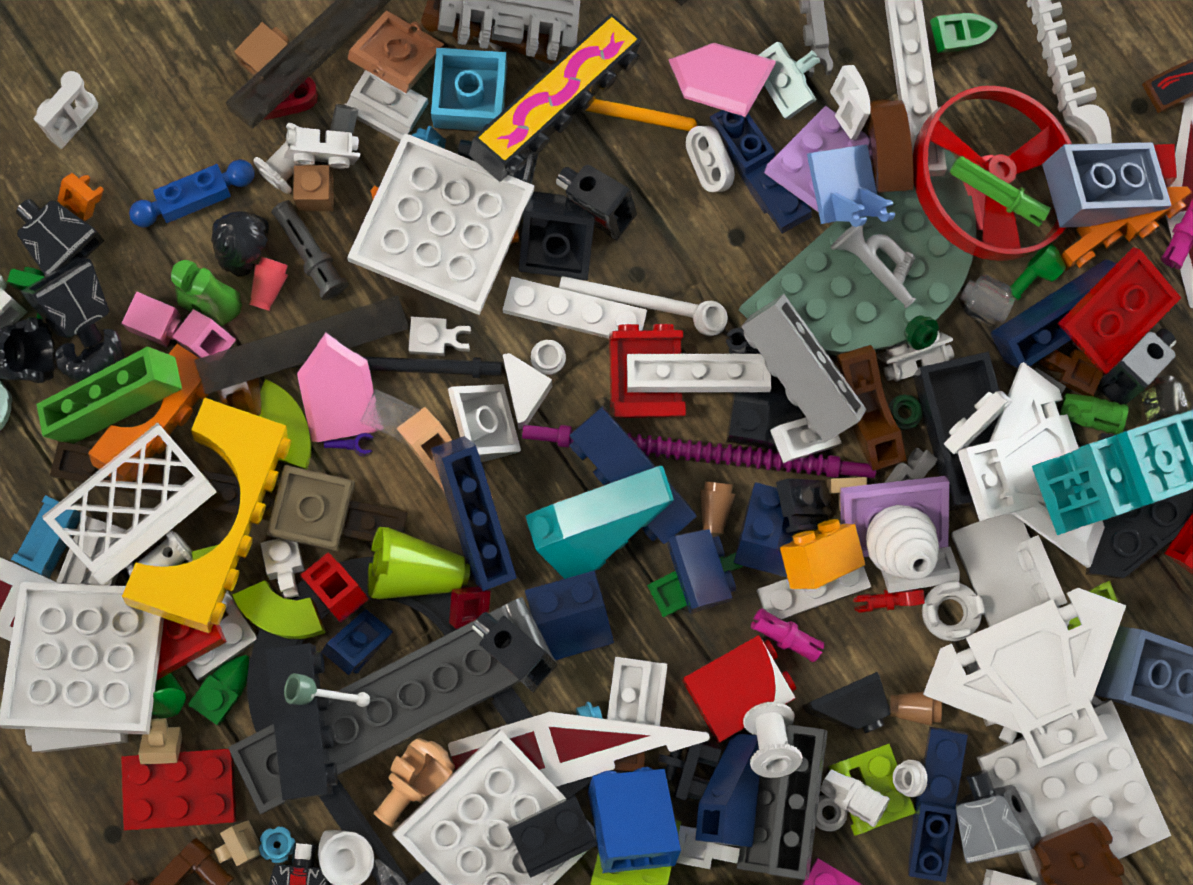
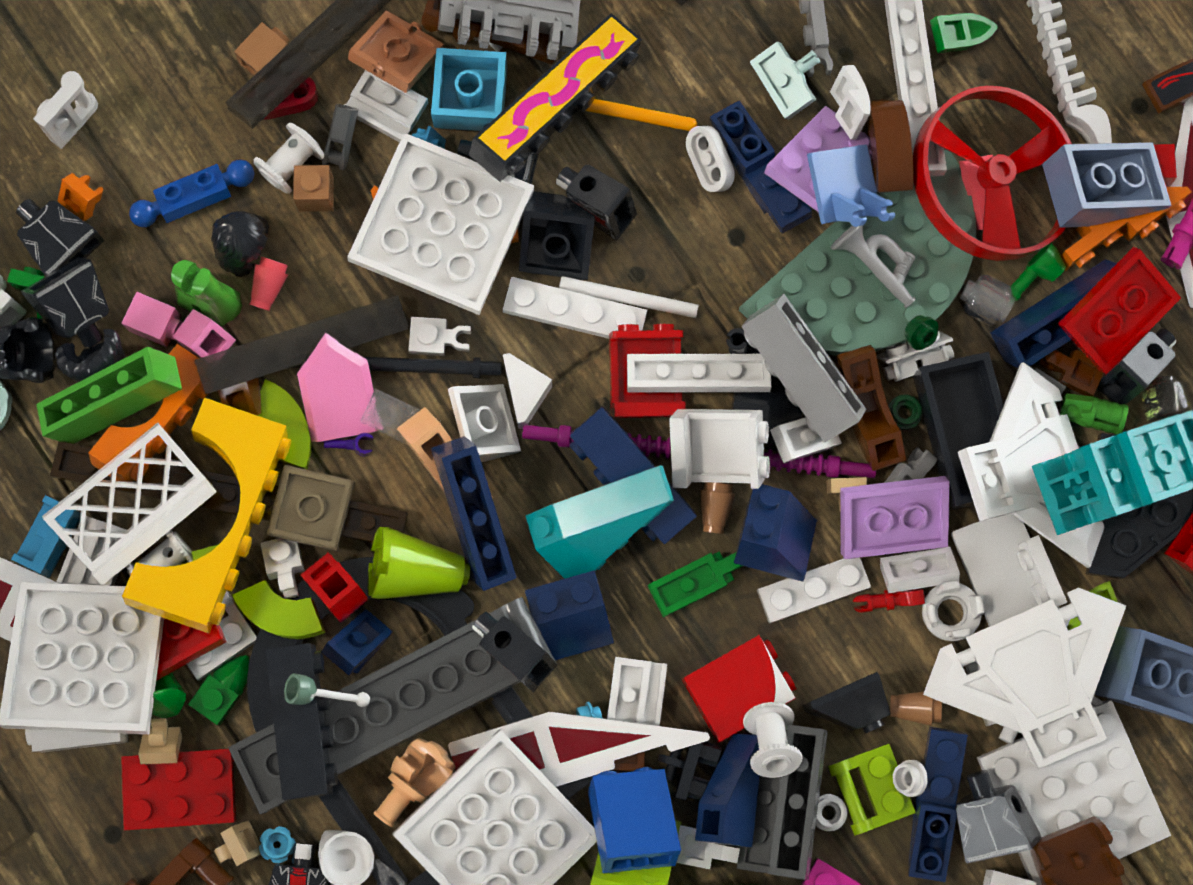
dark grey pin [271,200,349,300] -> none
white hinge [284,127,360,169] -> none
dark red plate [449,586,491,628] -> none
black plate [507,795,597,878] -> none
white plate [531,340,566,375] -> none
dark blue slope [667,529,736,614] -> none
bright pink tile [668,43,776,117] -> none
white plate [693,301,728,336] -> none
dark pink pin [751,608,824,662] -> none
black plate [776,478,832,533] -> none
light orange brick [780,519,866,589] -> none
white hinge [821,770,890,827] -> none
white piece [866,505,939,580] -> none
white plate [944,391,1013,454] -> none
bright green axle [950,156,1051,227] -> none
none -> white panel [670,409,770,489]

